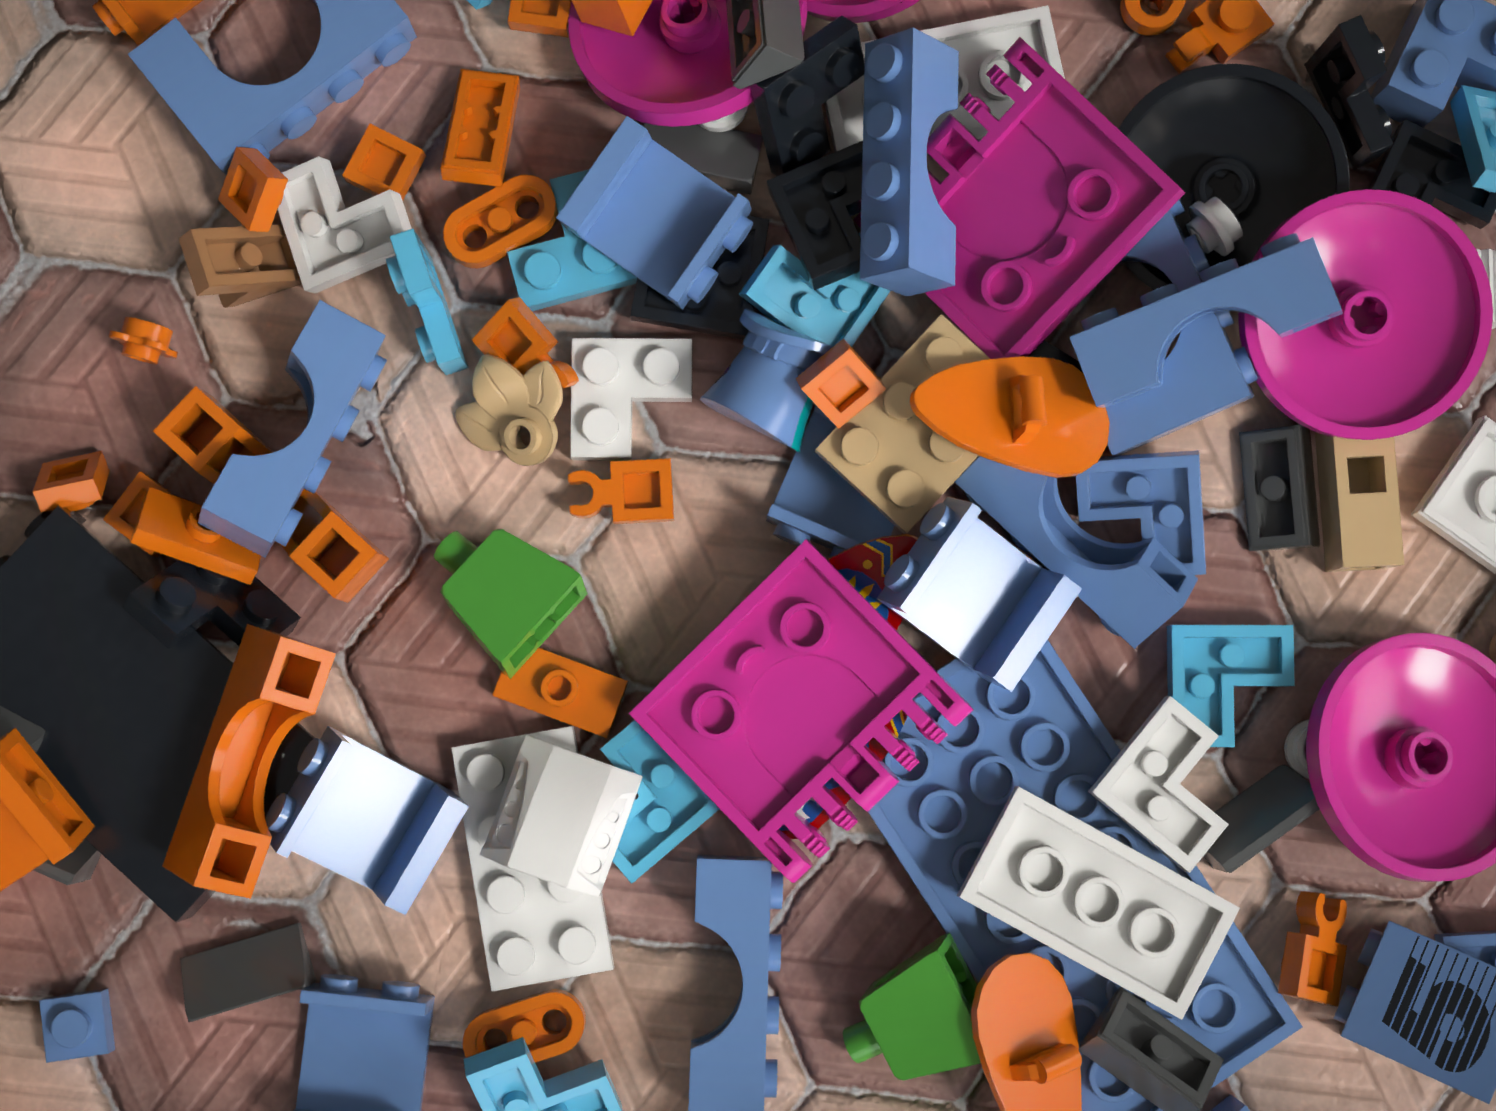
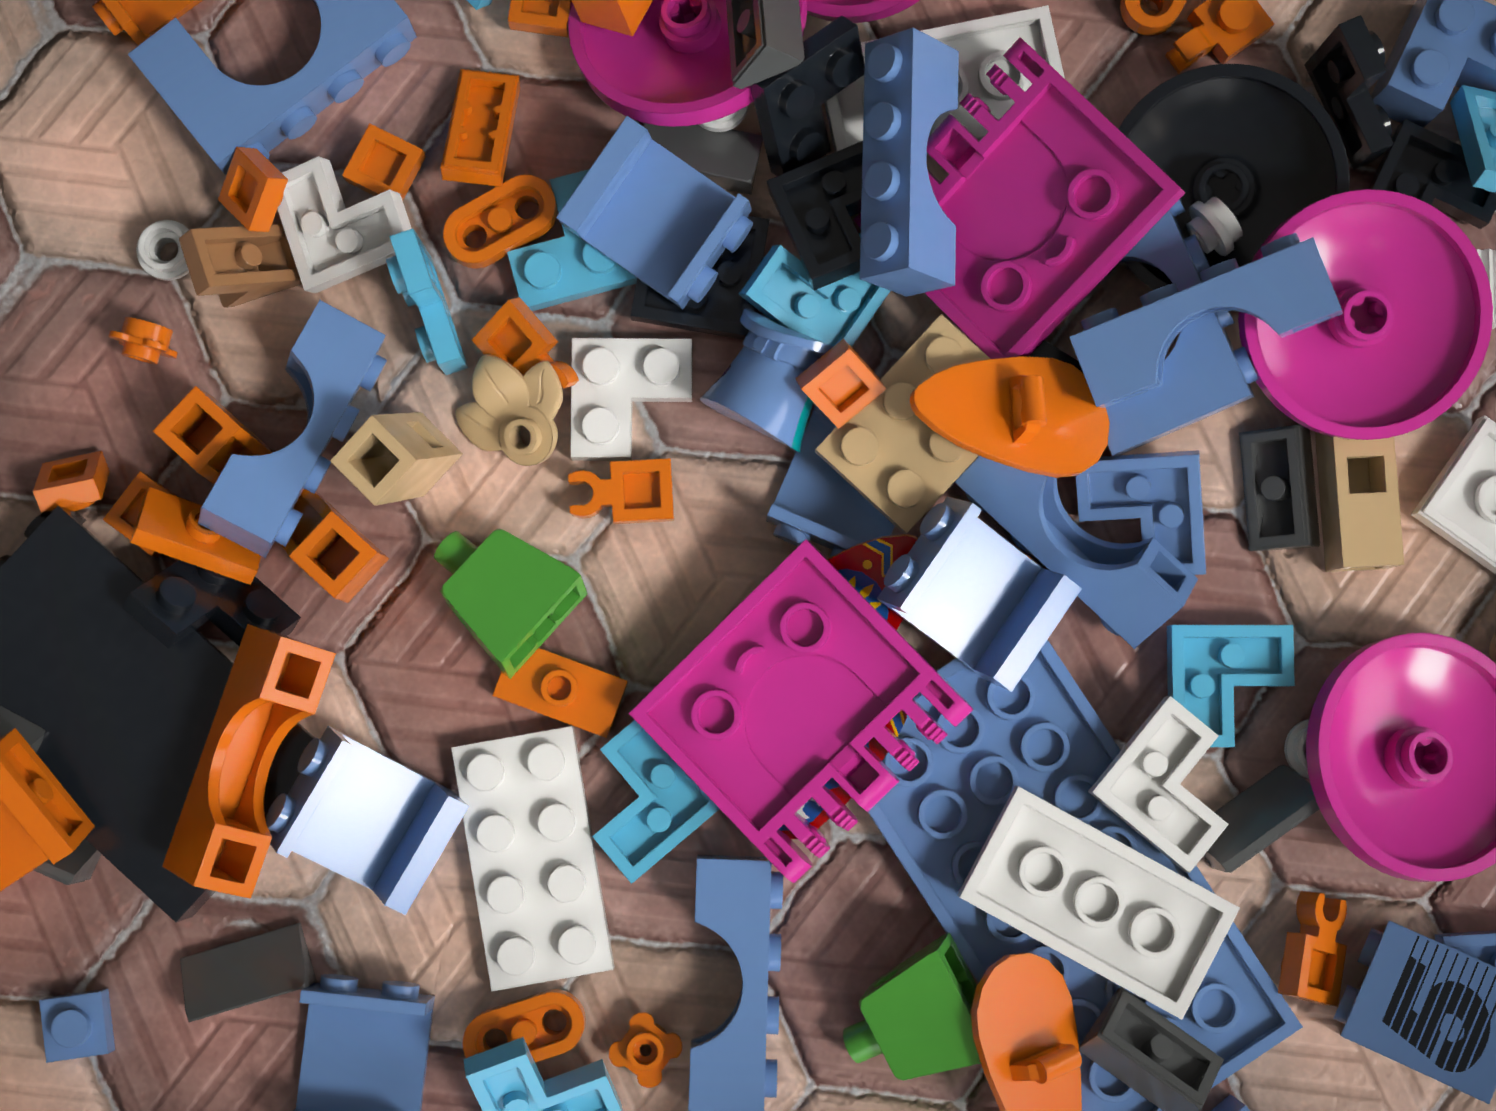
white slope [479,735,643,897] -> none
none -> white plate [136,220,189,281]
none -> tan brick [330,412,463,506]
none -> orange plate [609,1012,683,1088]

